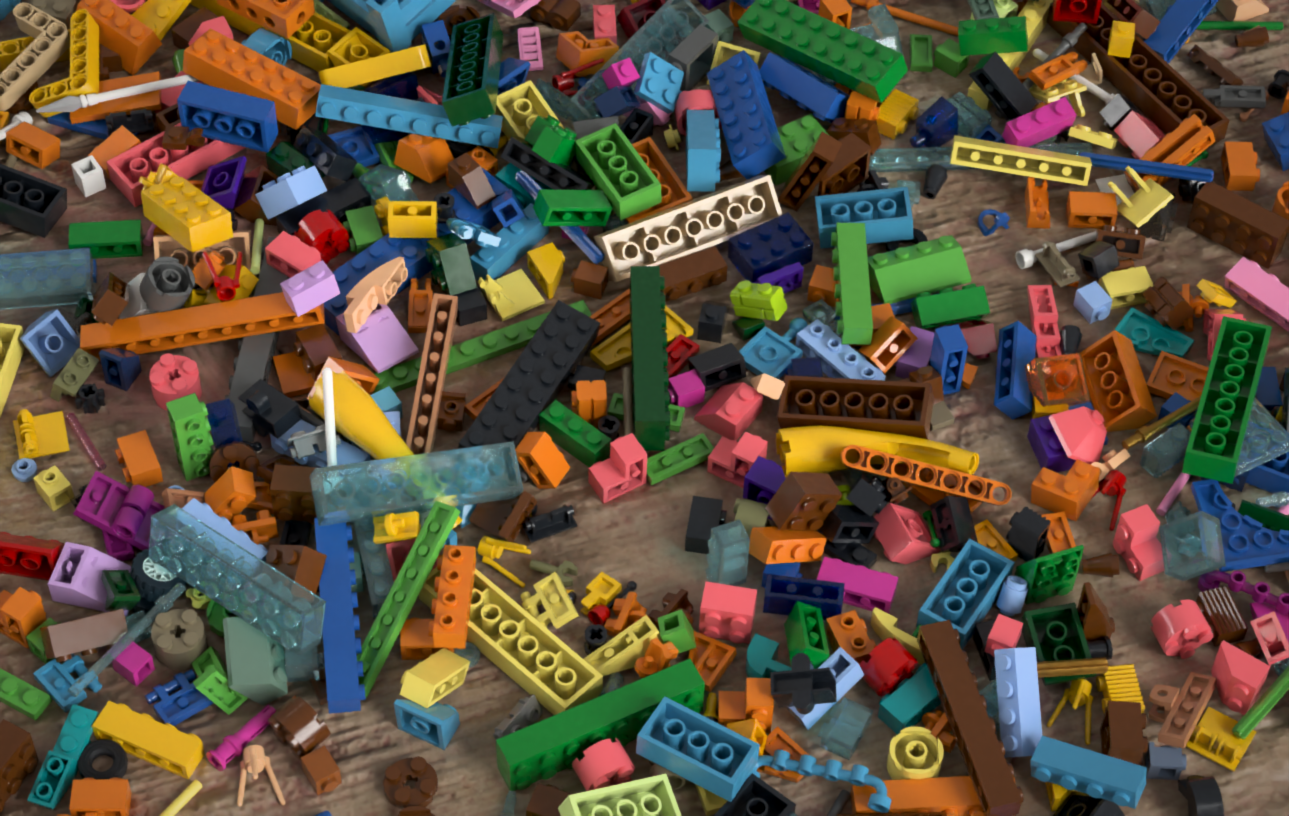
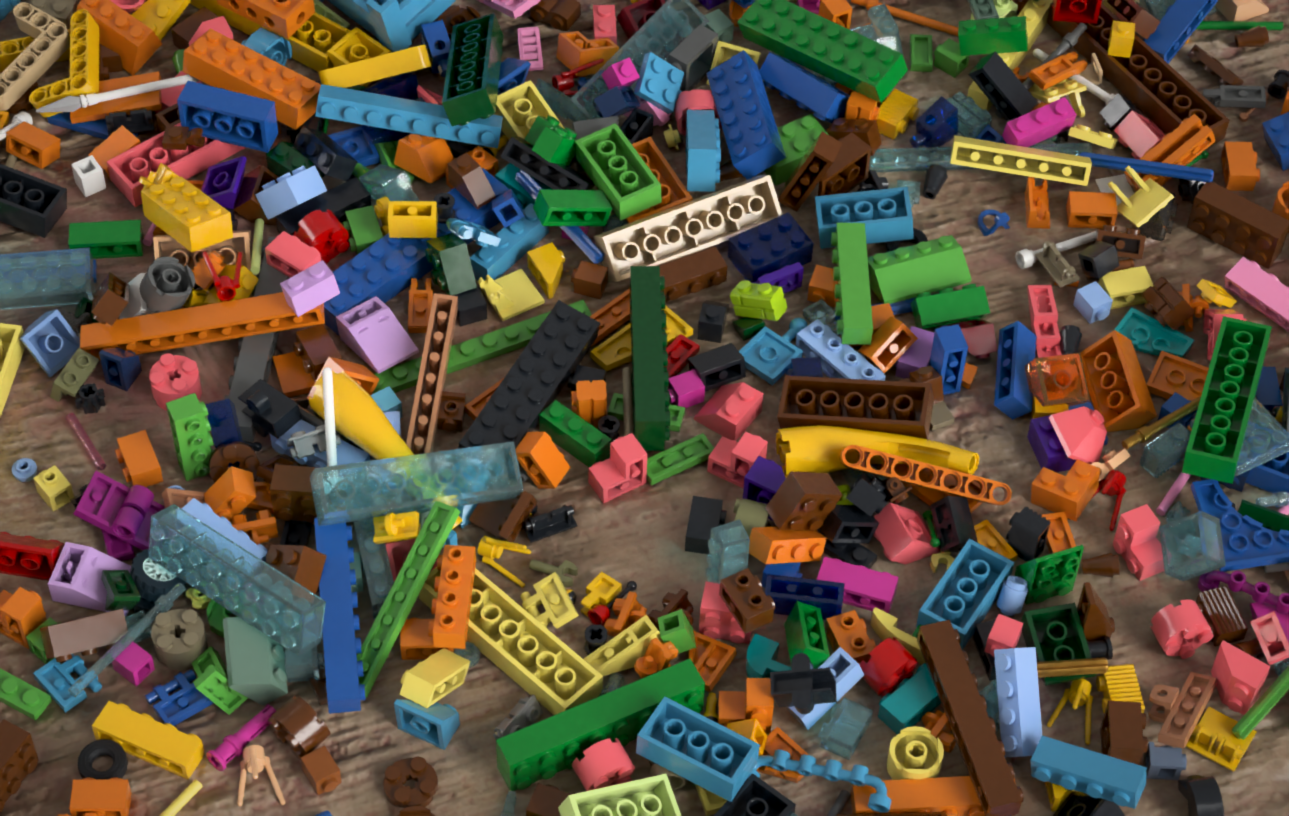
yellow hinge [13,409,70,459] -> none
teal slope [27,704,99,810] -> none
light nougat slope [343,257,408,333] -> none
light nougat slope [750,373,785,400] -> none
none -> reddish brown brick [719,568,775,634]

